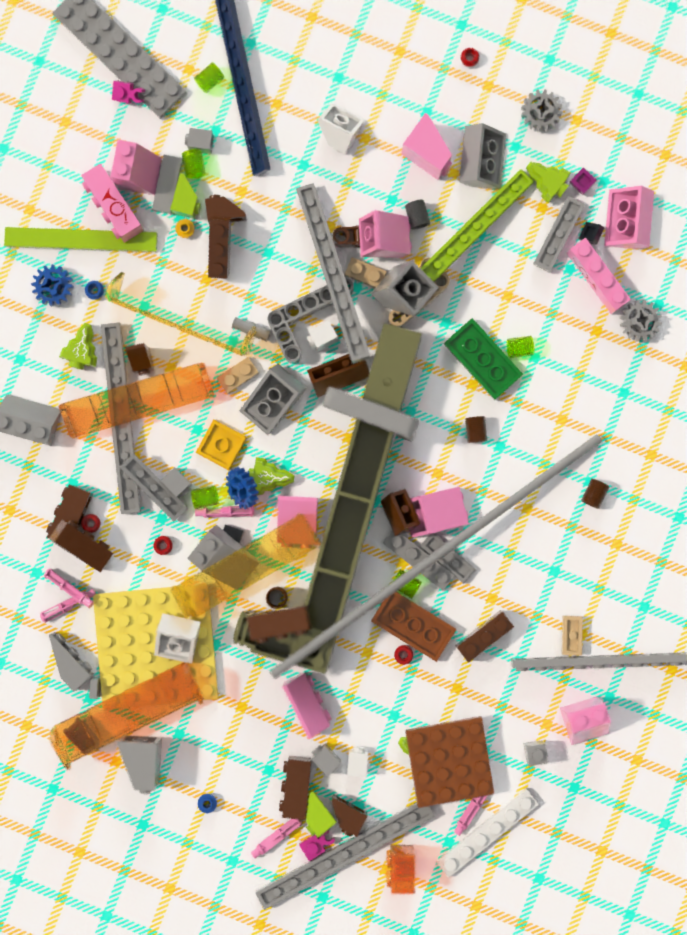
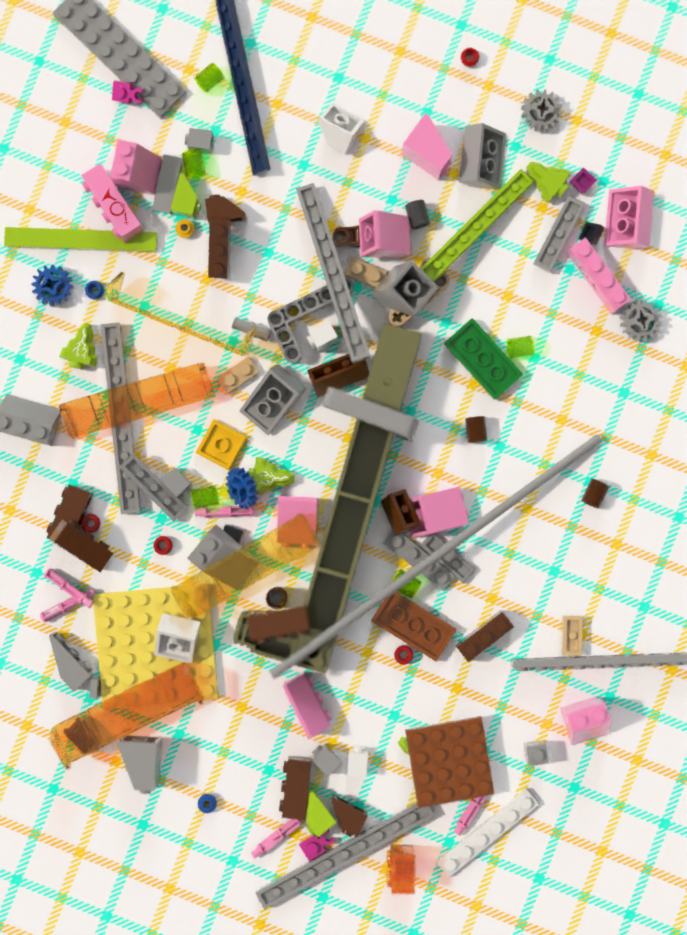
reddish brown slope [125,343,154,376] -> none

